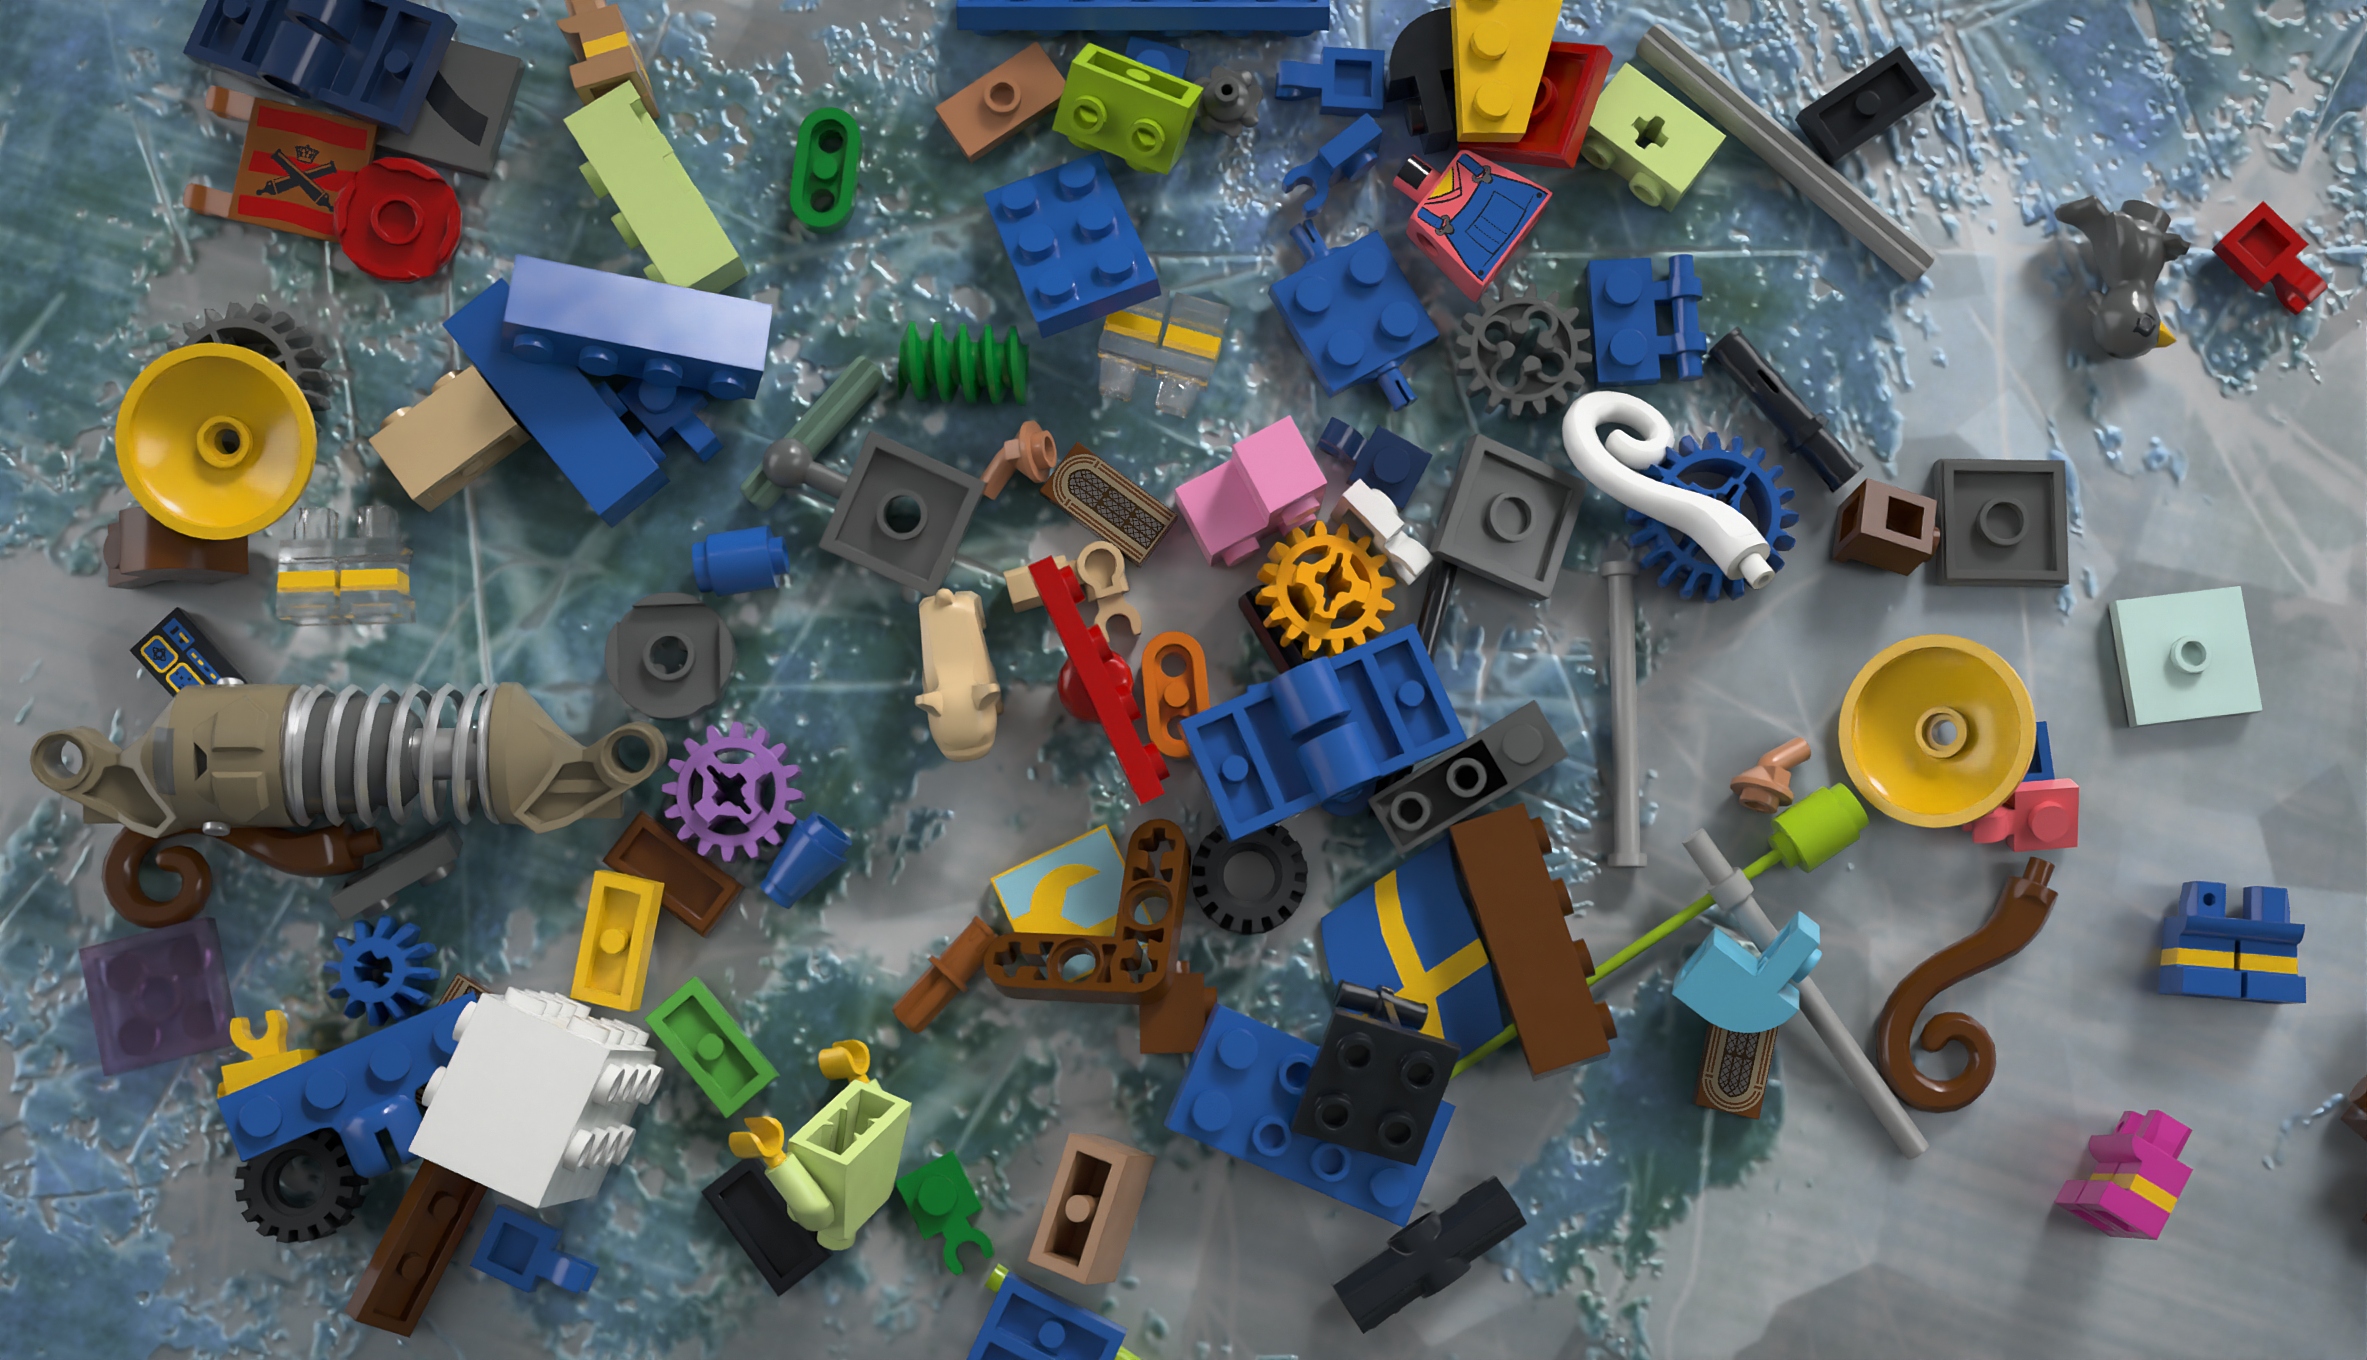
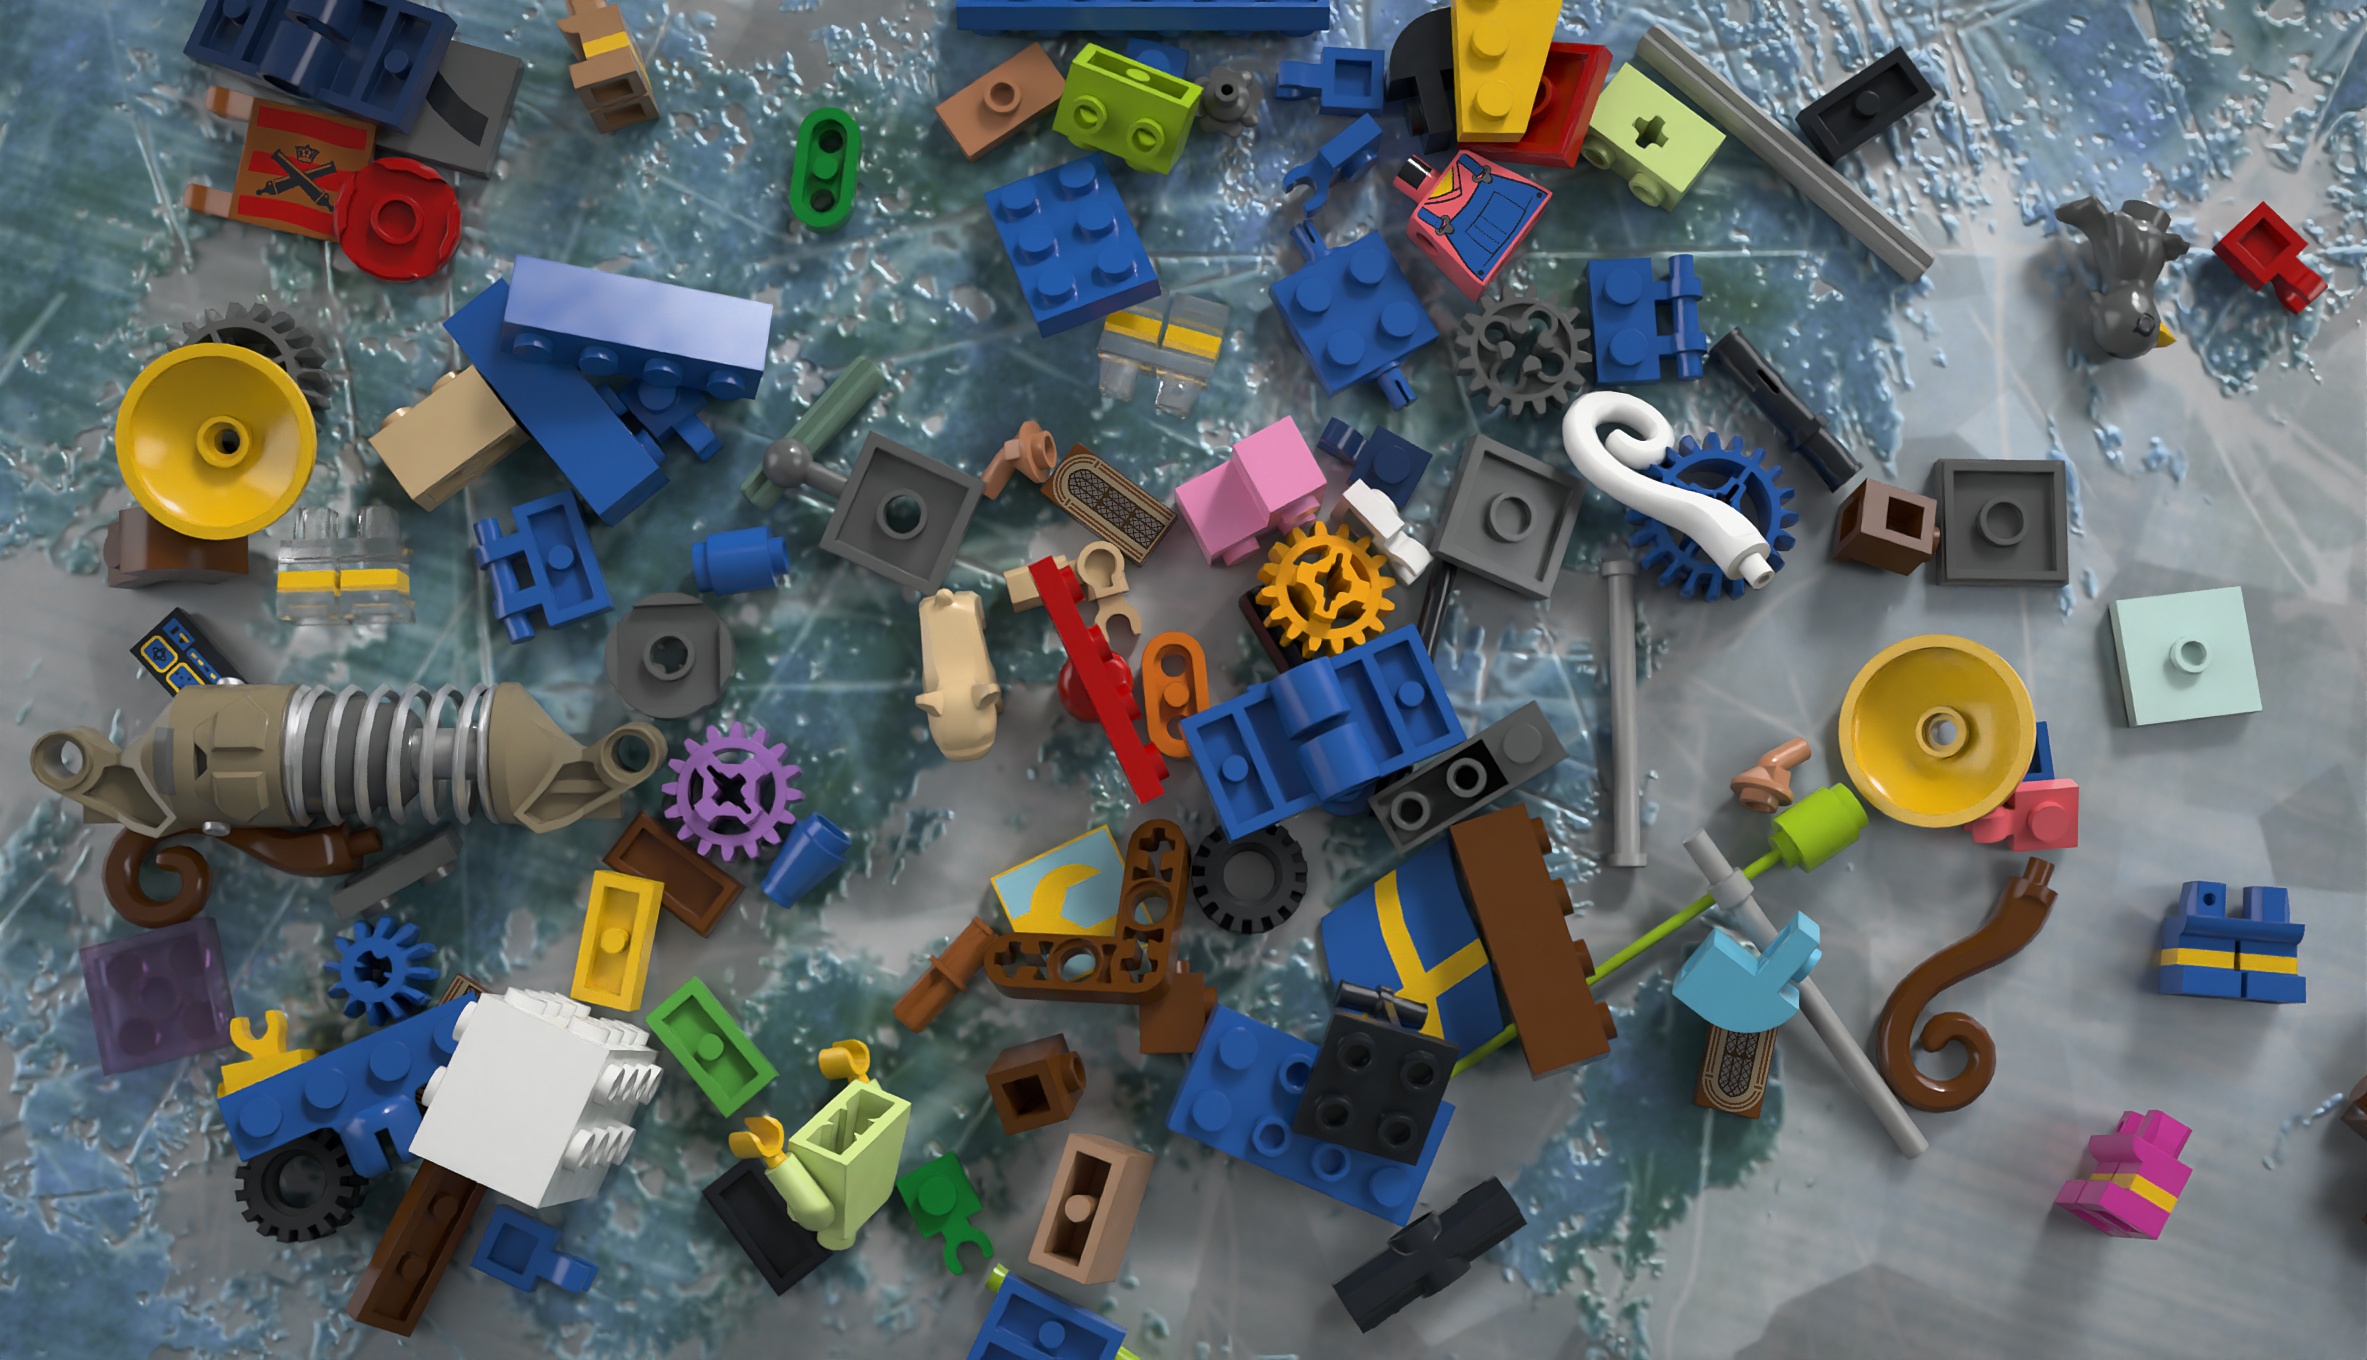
yellowish green wedge [563,80,749,294] -> none
green piece [898,321,1029,406] -> none
none -> blue plate [473,488,615,645]
none -> reddish brown brick [985,1033,1086,1136]

